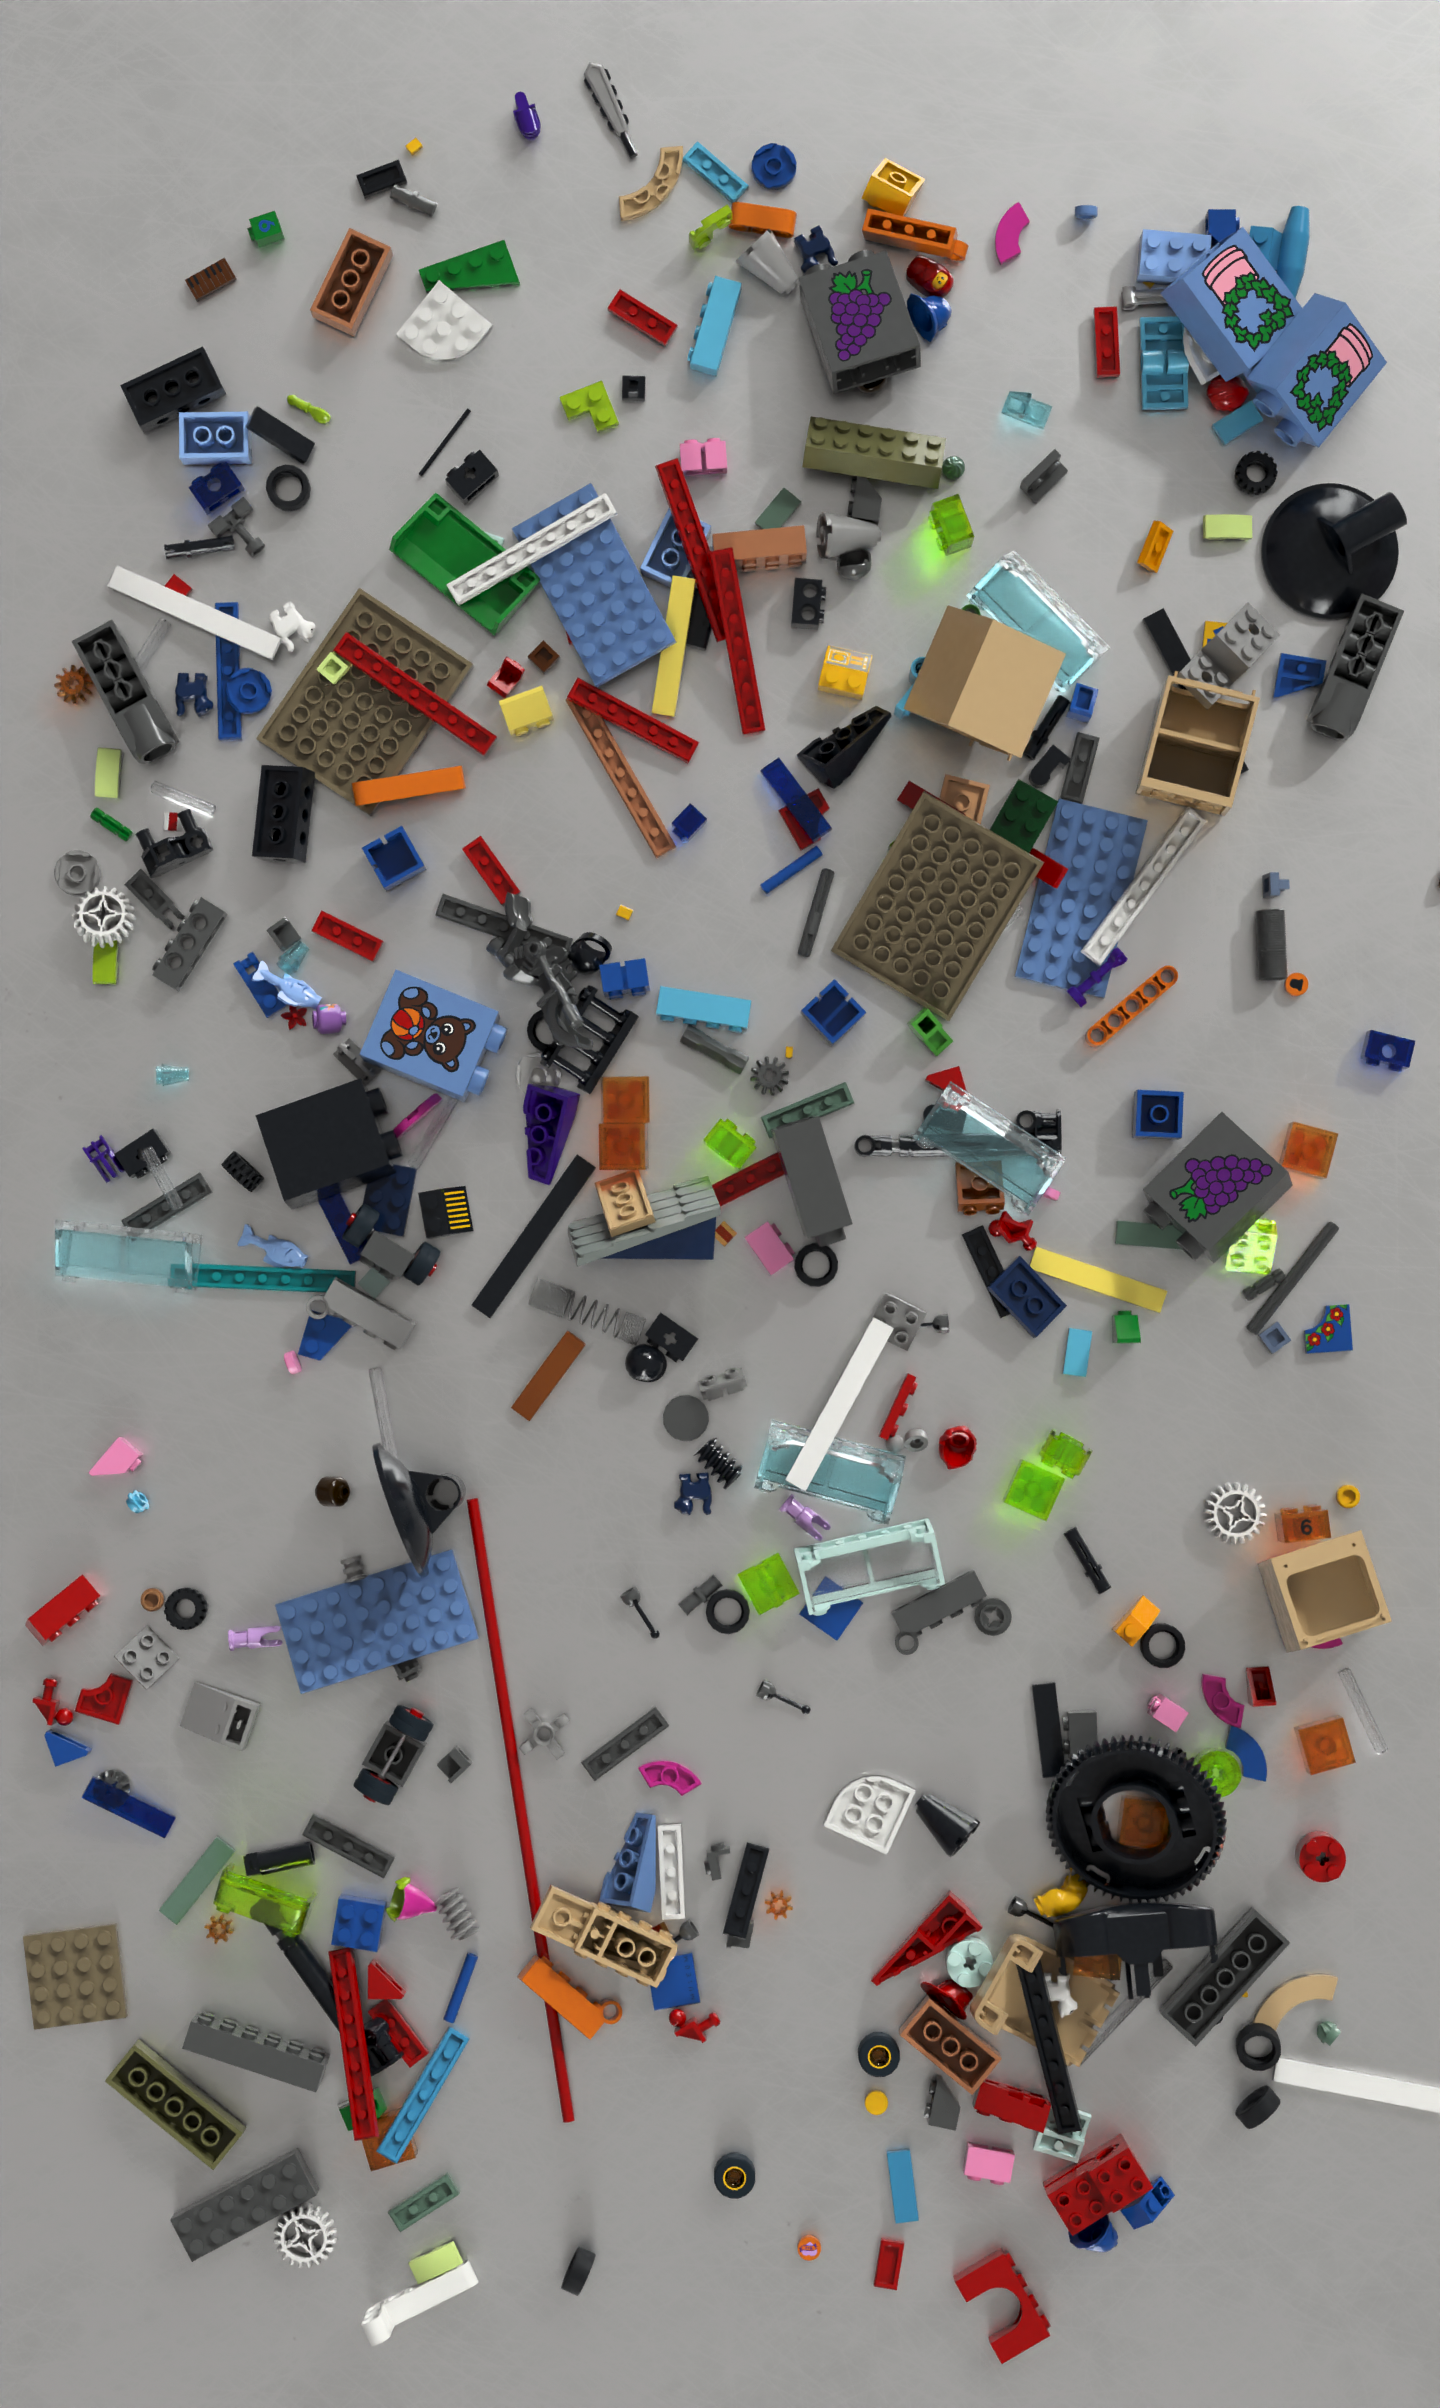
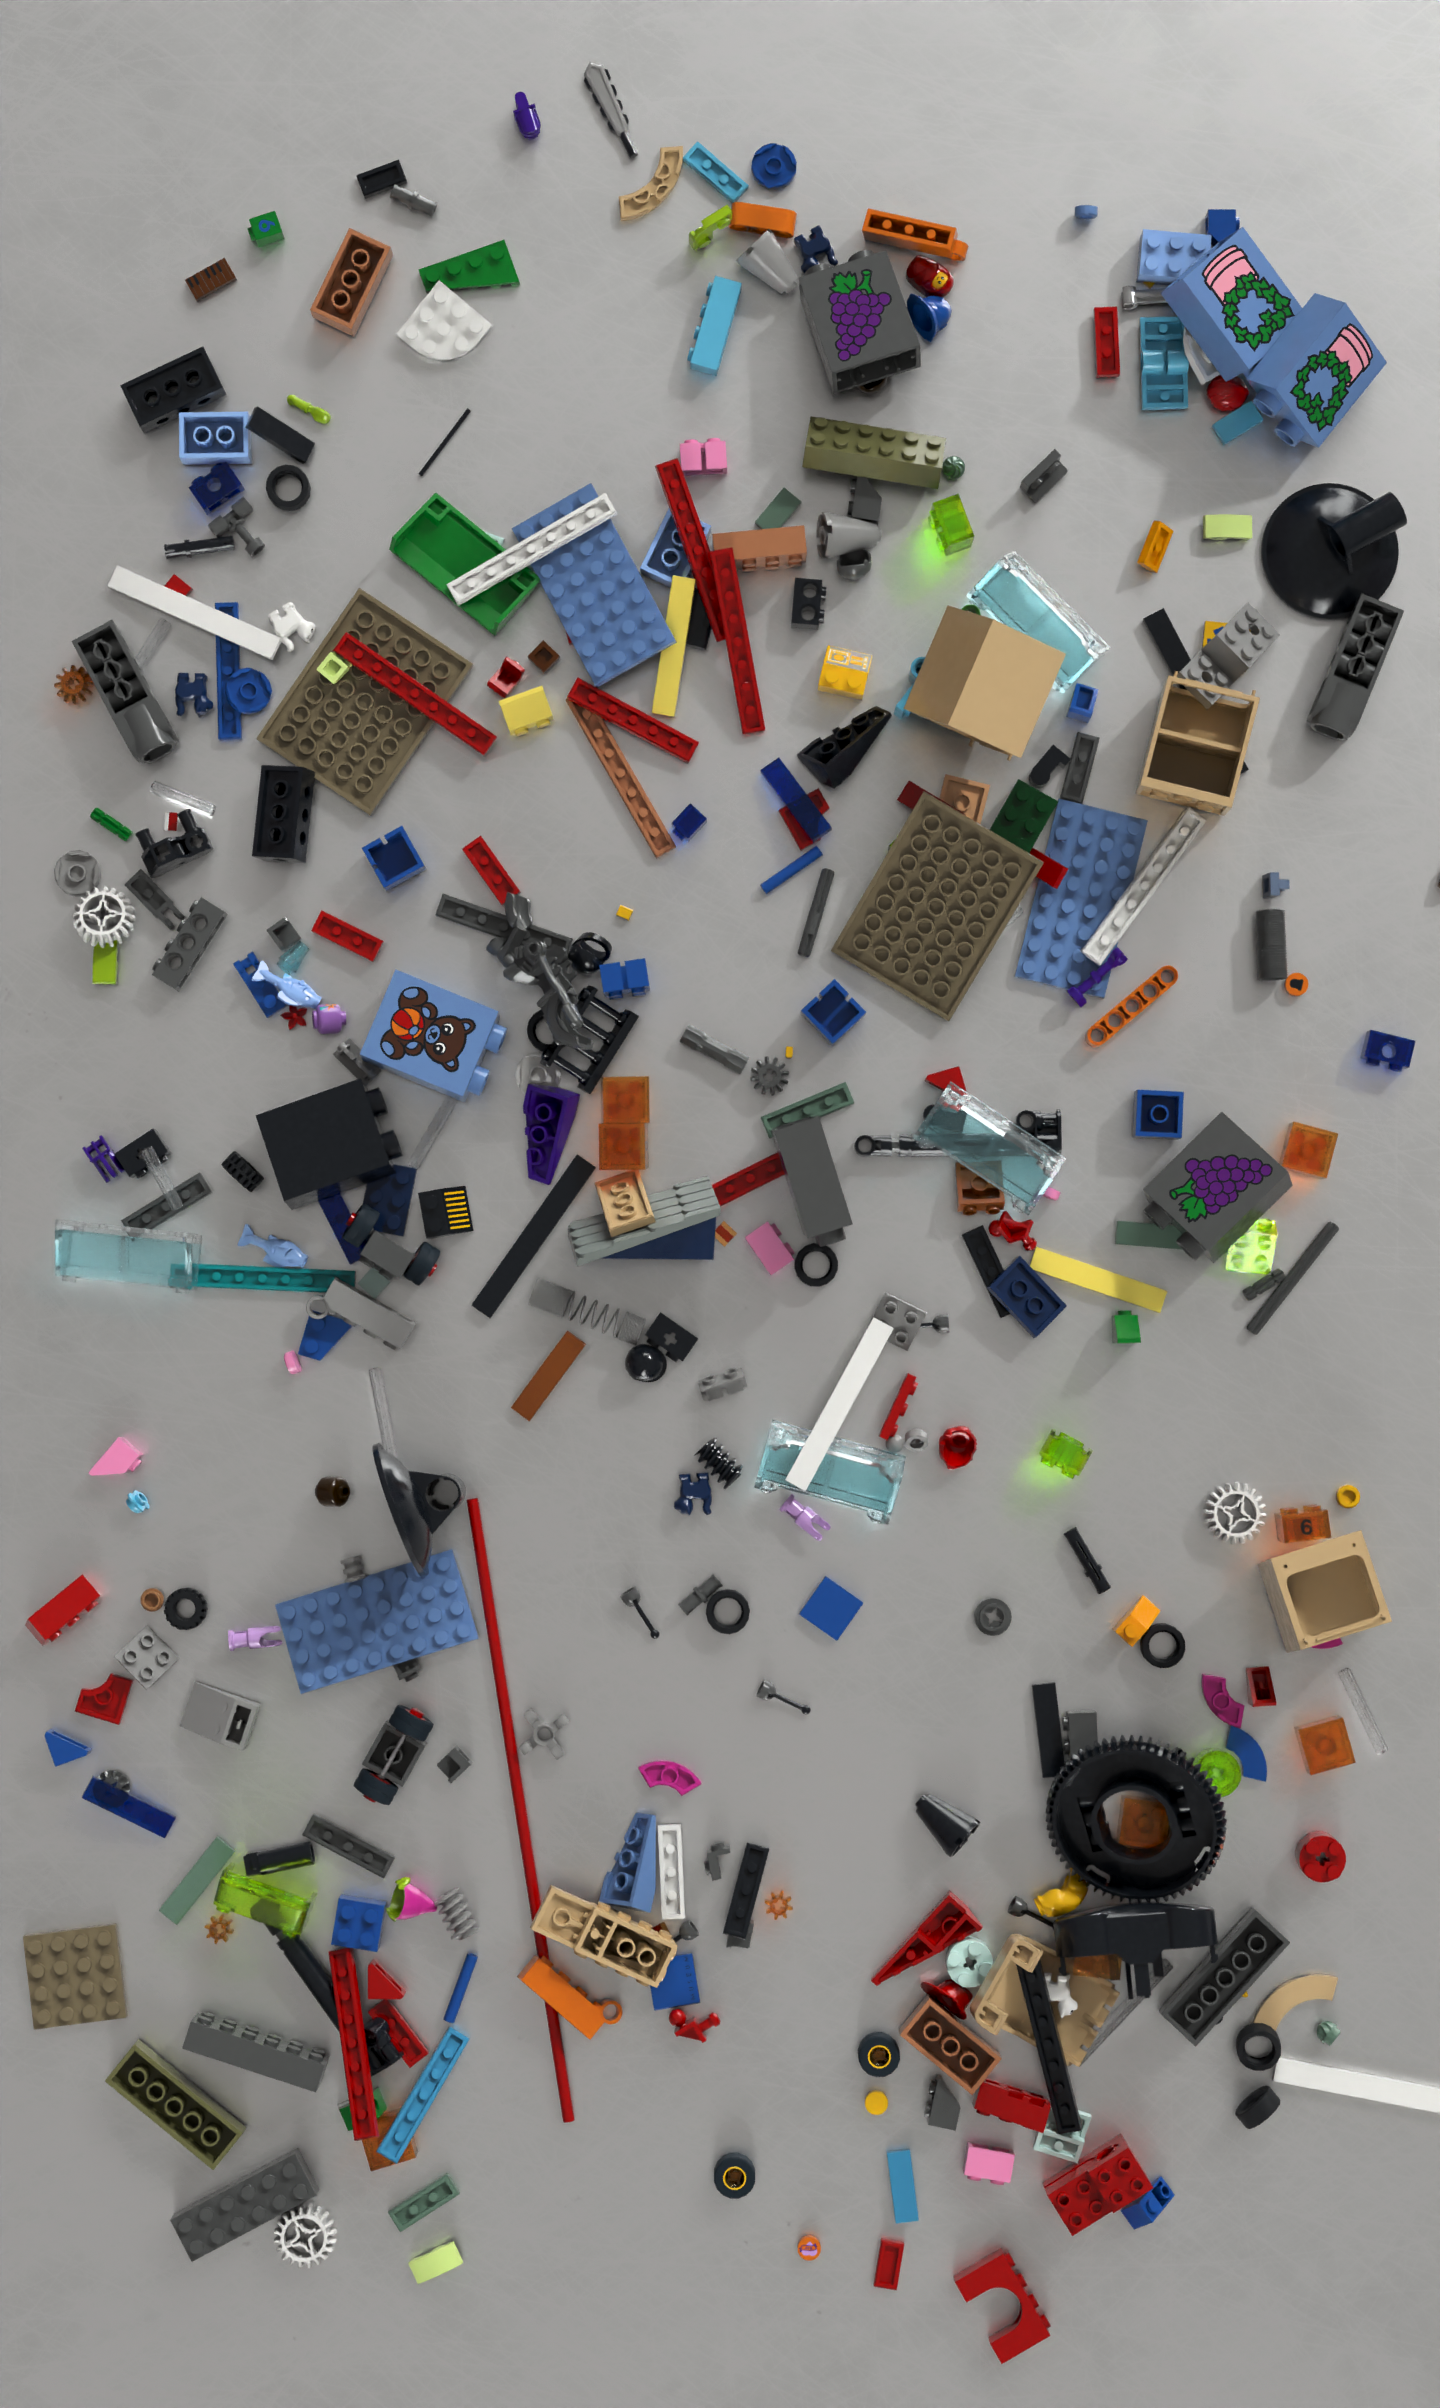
red piece [32,1678,73,1726] -> none
yellowish green slope [95,747,121,798] -> none
clear light blue cone [156,1064,189,1087] -> none
orange beam [351,766,466,806] -> none
white beam [361,2260,479,2346] -> none
dark pink tile [393,1093,442,1139] -> none
yellow piece [405,138,423,156] -> none
black brick [445,450,499,505] -> none
lime plate [560,381,619,433] -> none
black tyre [561,2247,596,2296] -> none
dark grey tile [581,1707,669,1781] -> none
red plate [608,289,678,347] -> none
black tile [622,376,646,401] -> none
medium azure brick [656,986,751,1033] -> none
dark grey tile [663,1395,709,1441] -> none
clear neon green brick [703,1118,757,1171] -> none
clear neon green bracket [737,1552,800,1615] -> none
windscreen [793,1518,945,1616] -> none
white plate [823,1776,916,1855] -> none
yellow slope [862,158,925,216] -> none
dark grey hinge [891,1570,987,1655] -> none
bright green brick [907,1007,953,1056] -> none
dark pink tile [995,202,1030,265] -> none
clear light blue slope [1001,391,1052,429] -> none
clear neon green brick [1002,1459,1065,1521] -> none
black pin [1023,695,1070,760] -> none
medium azure tile [1062,1328,1092,1377] -> none
blue piece [1068,2215,1118,2253] -> none
bright pink piece [1147,1693,1189,1732] -> none
black tyre [1234,451,1278,495] -> none
dark azure plate [1249,206,1310,299] -> none
sand blue plate [1258,1322,1291,1354] -> none
blue wing [1272,653,1327,698] -> none
blue tile [1304,1304,1353,1354] -> none

